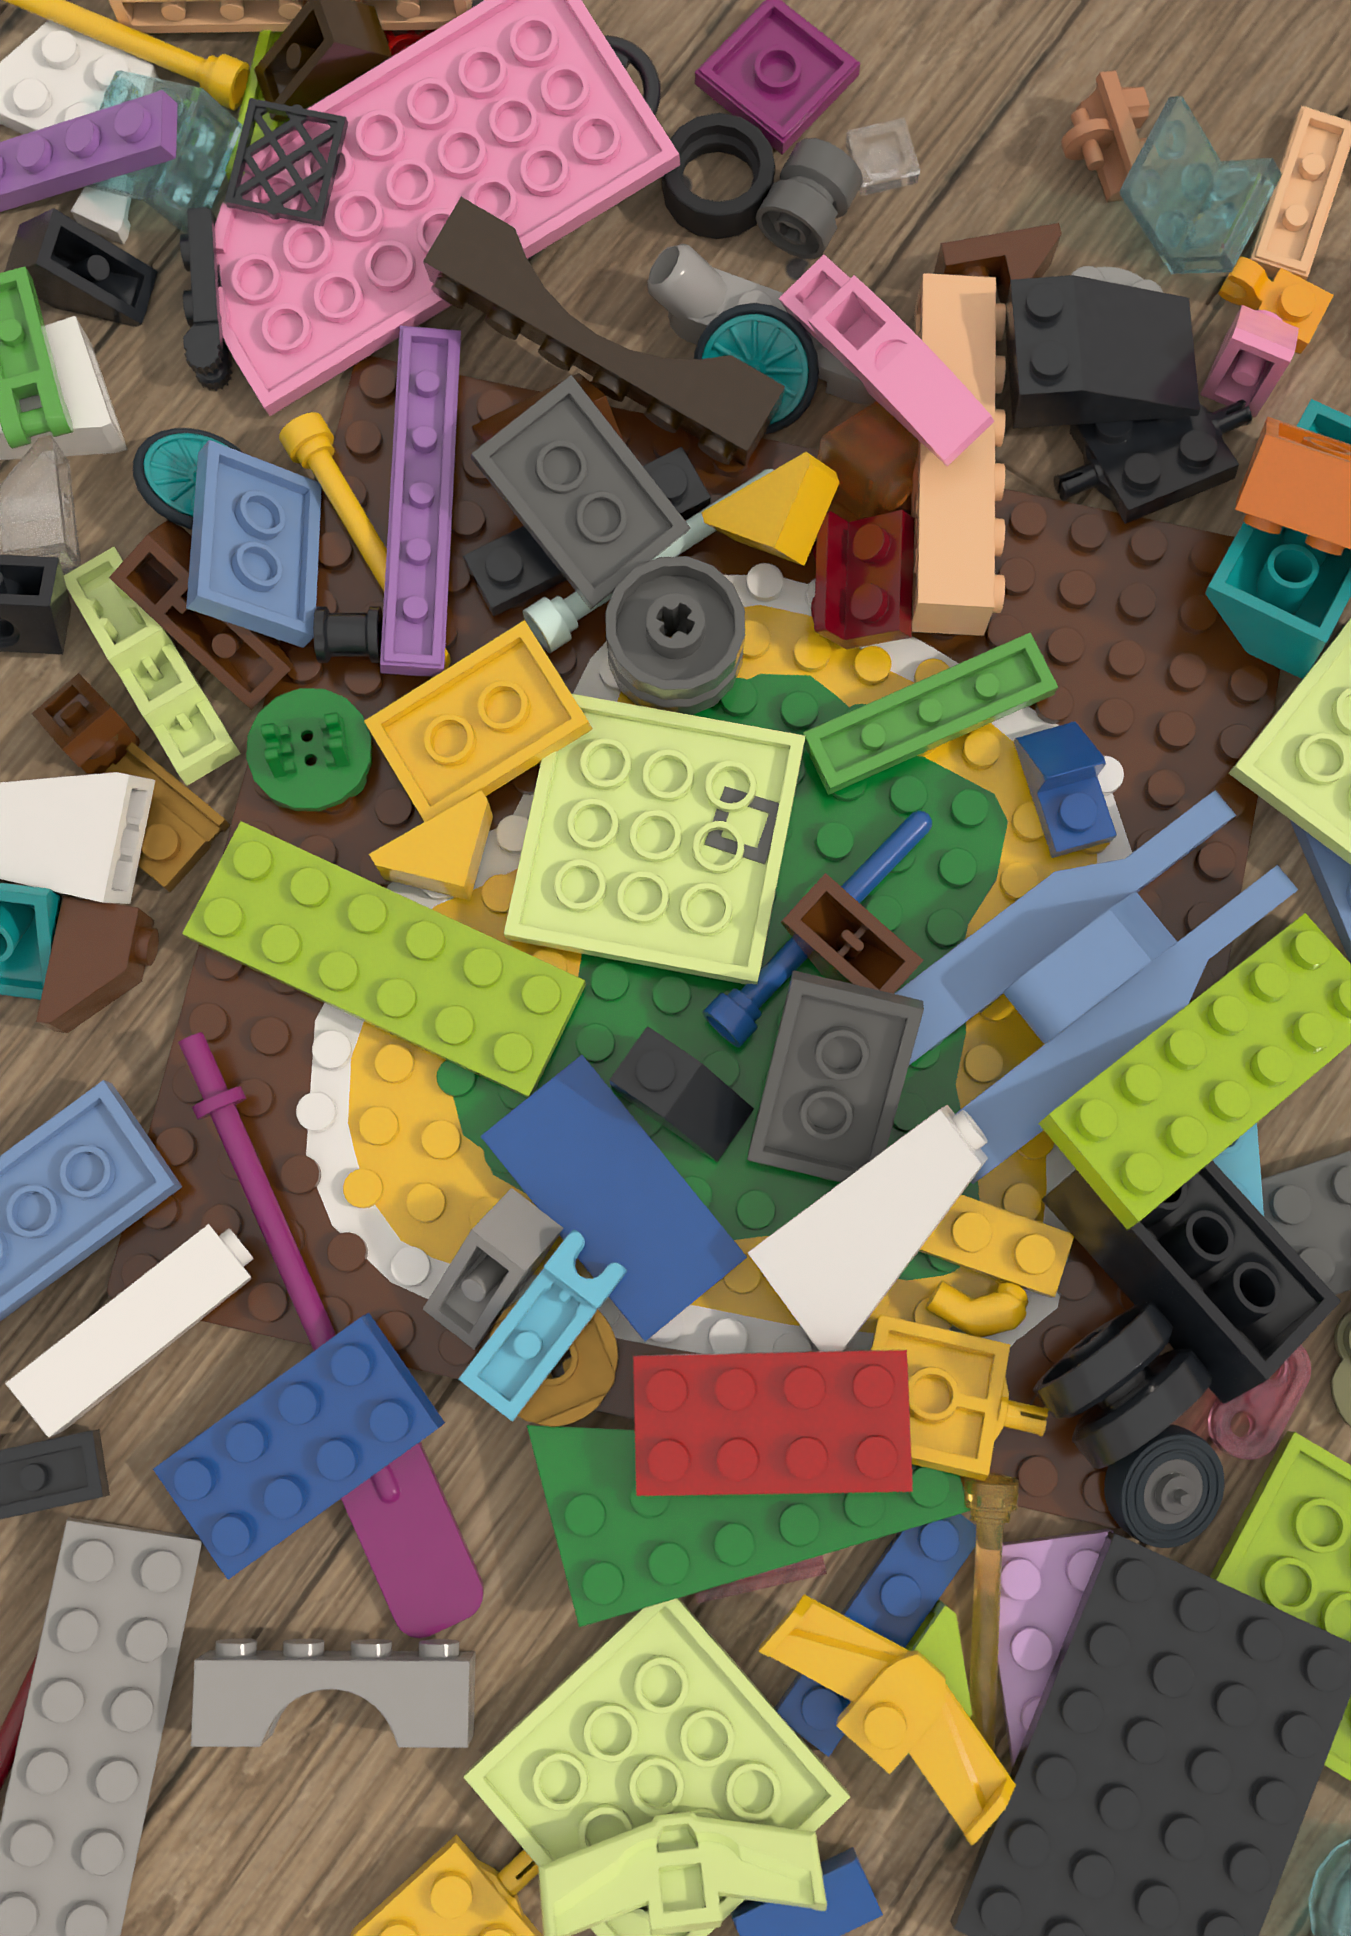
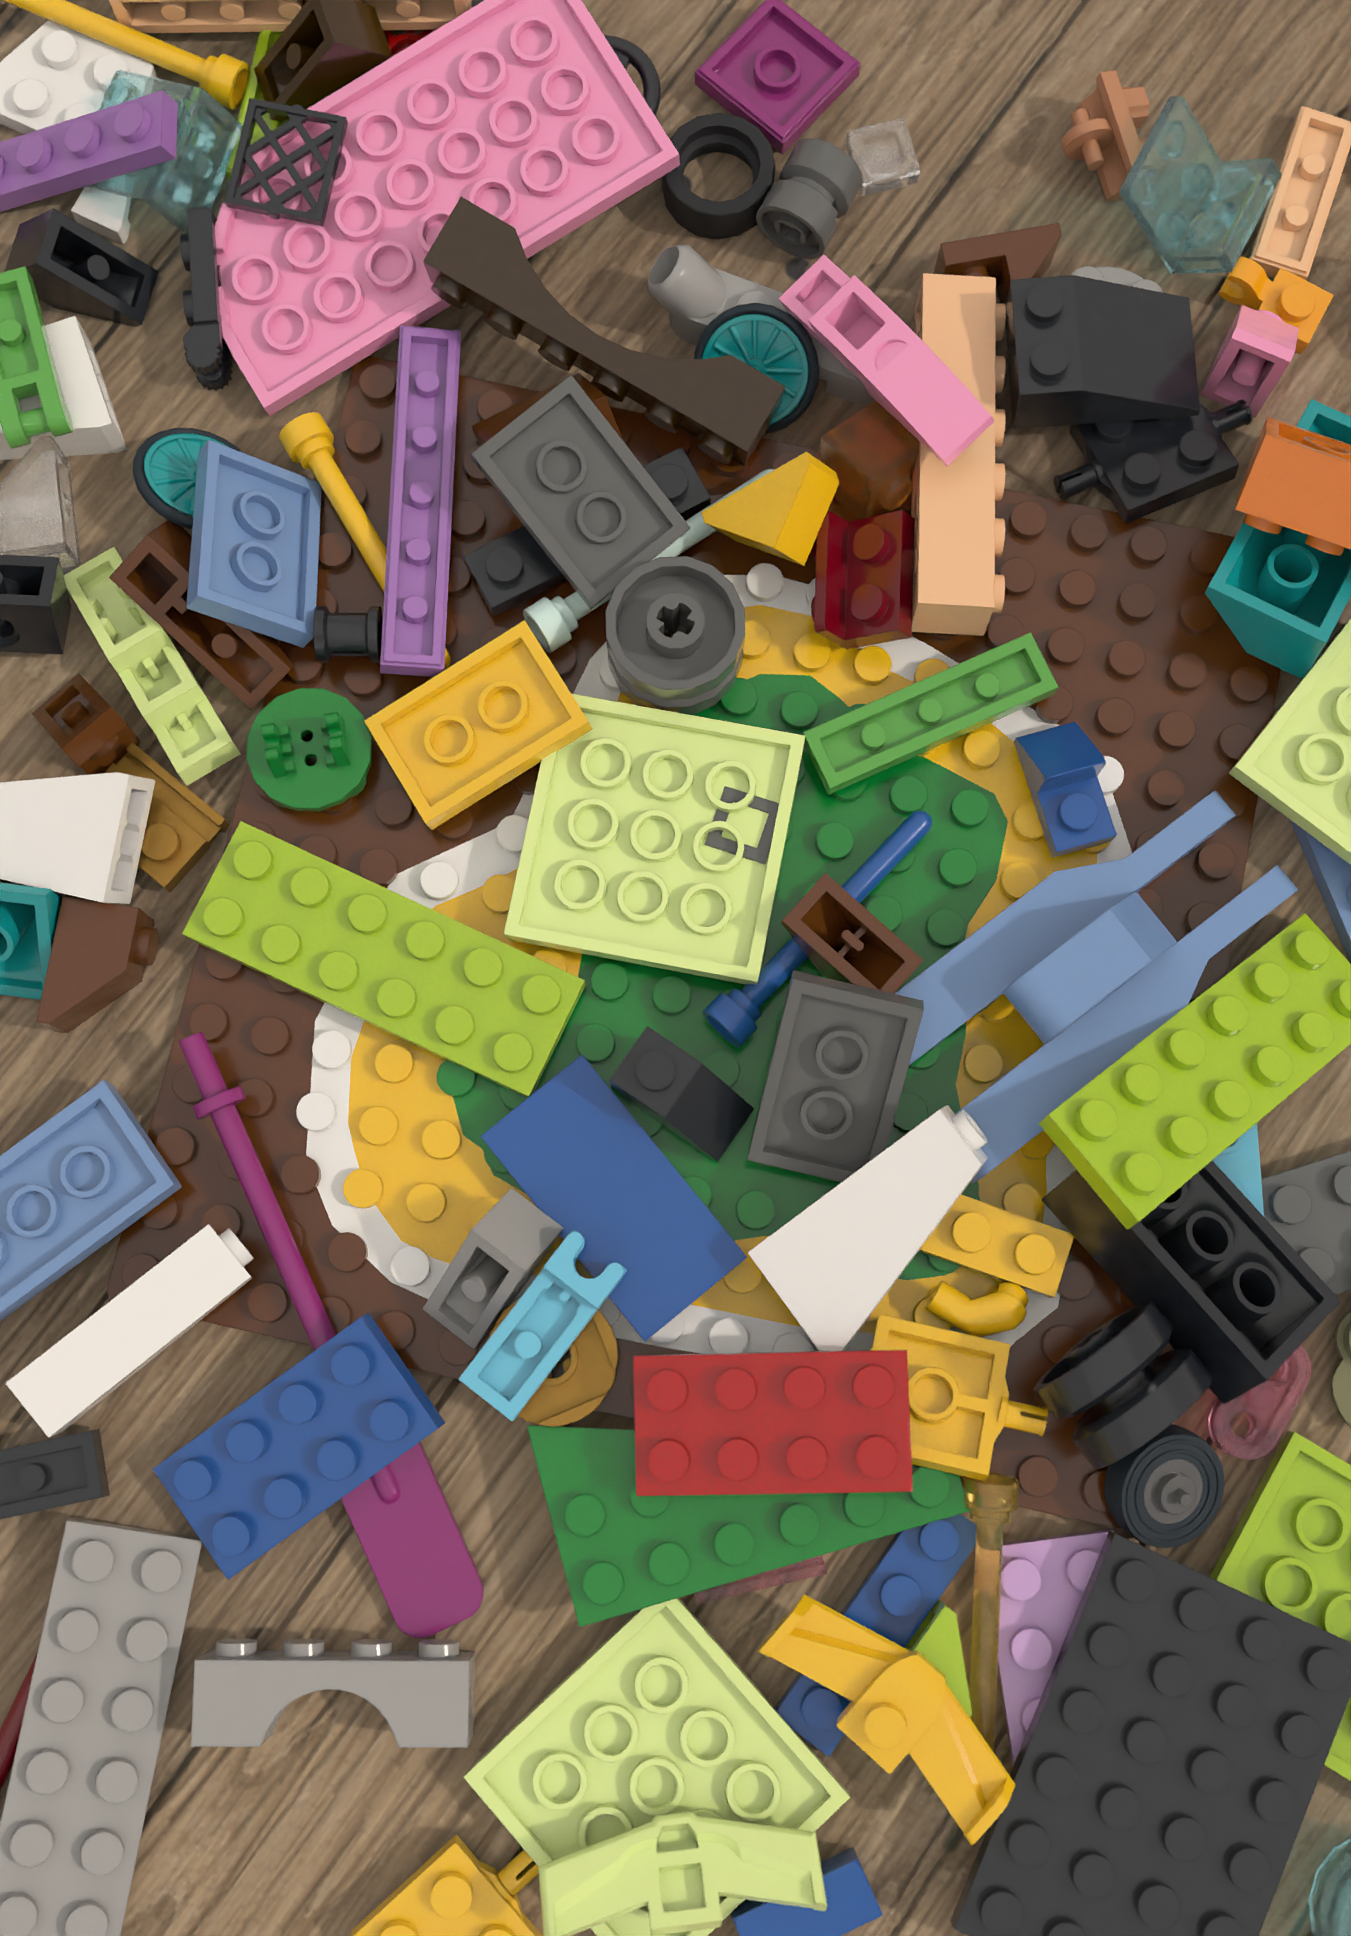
yellow slope [369,790,493,900] -> none

